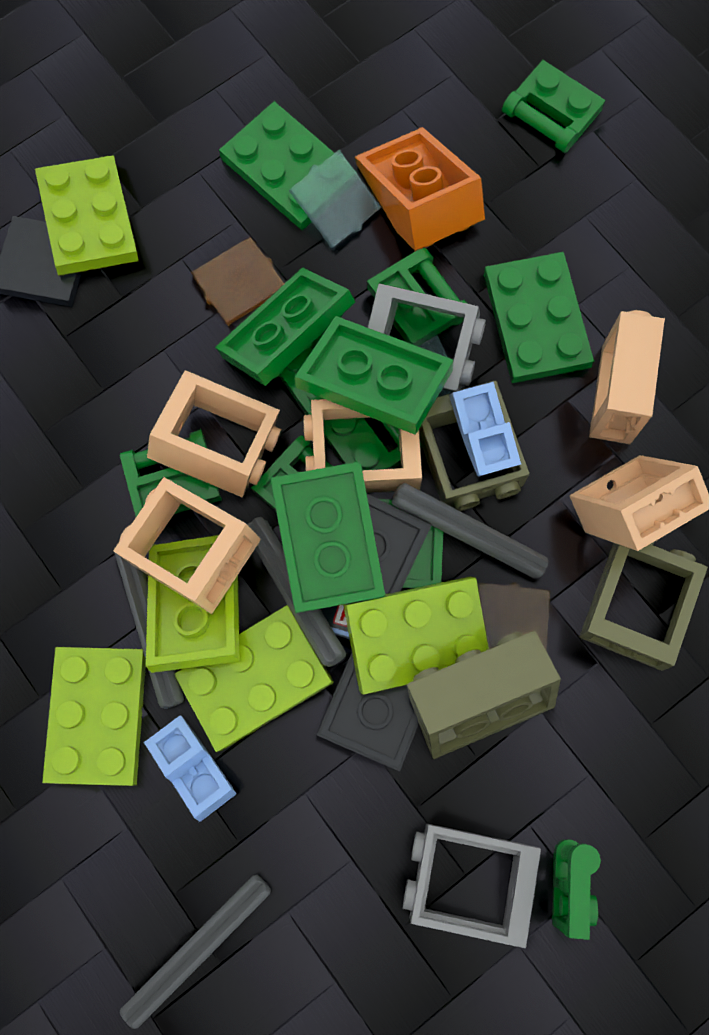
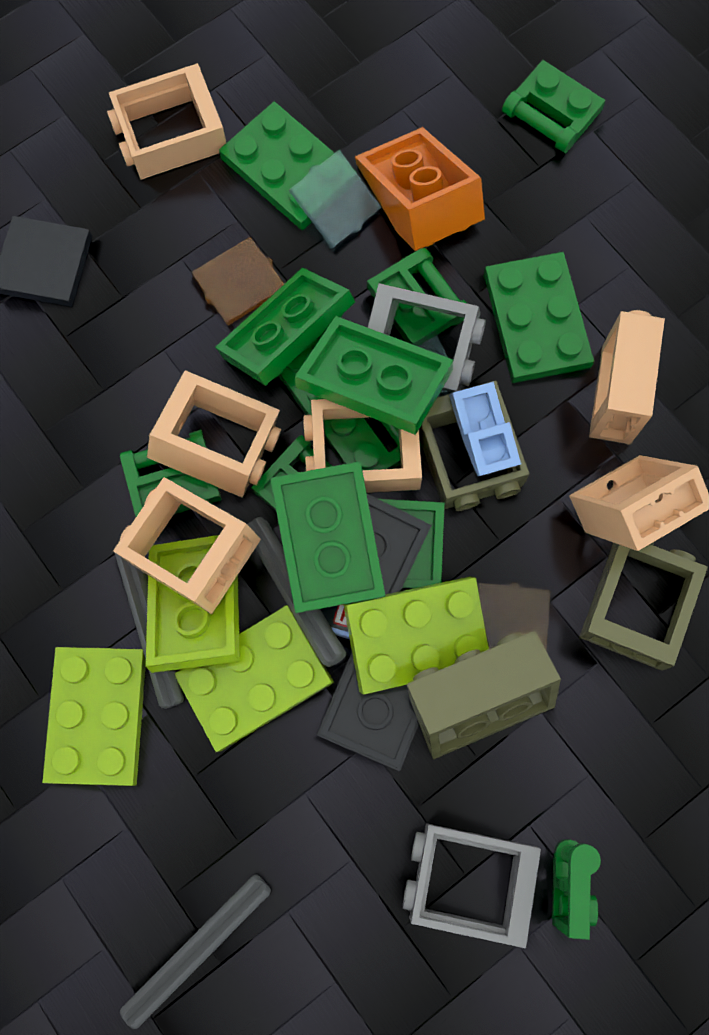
lime plate [35,155,138,276] -> none
light blue slope [144,715,237,822] -> none
dark grey axle [391,483,549,578] -> none
none -> light nougat window [107,63,226,180]

